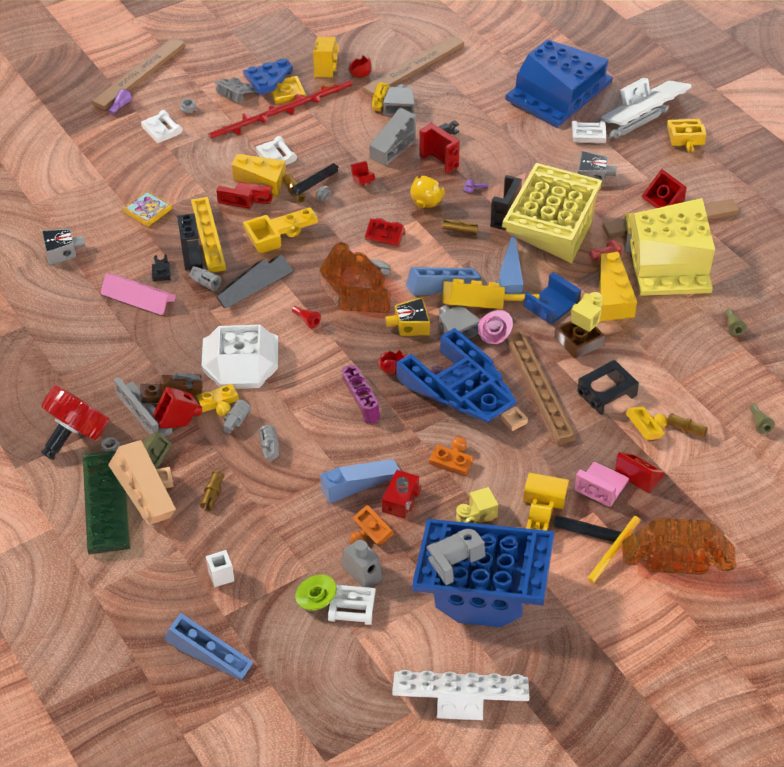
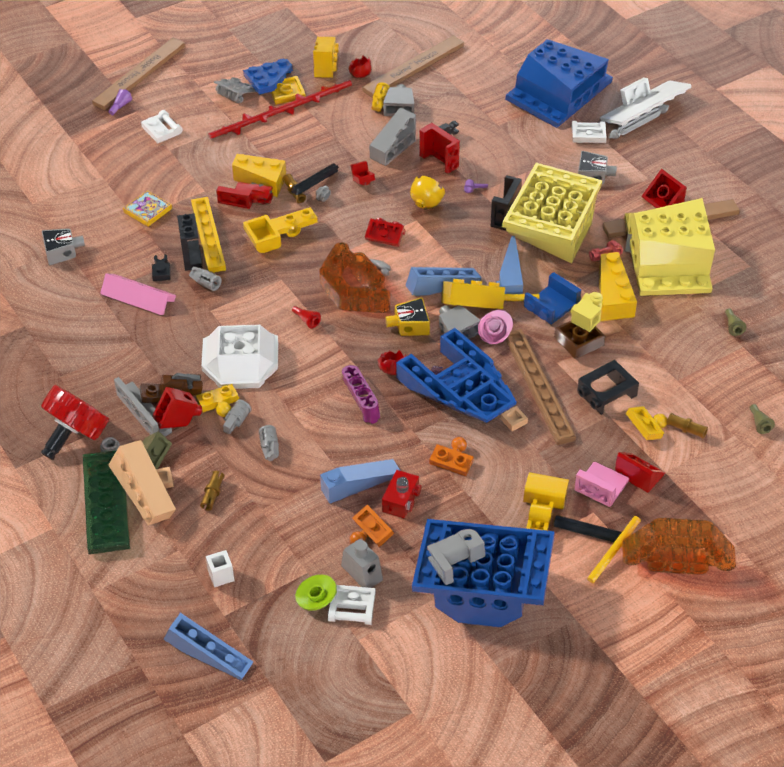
light grey plate [180,99,196,113] -> none
wedge [216,254,293,308] -> none
white plate [256,136,297,165] -> none
white bracket [392,670,529,720] -> none
pearl gold pin [442,219,478,235] -> none
light yellow brick [456,487,498,524] -> none
yellow plate [667,119,706,152] -> none

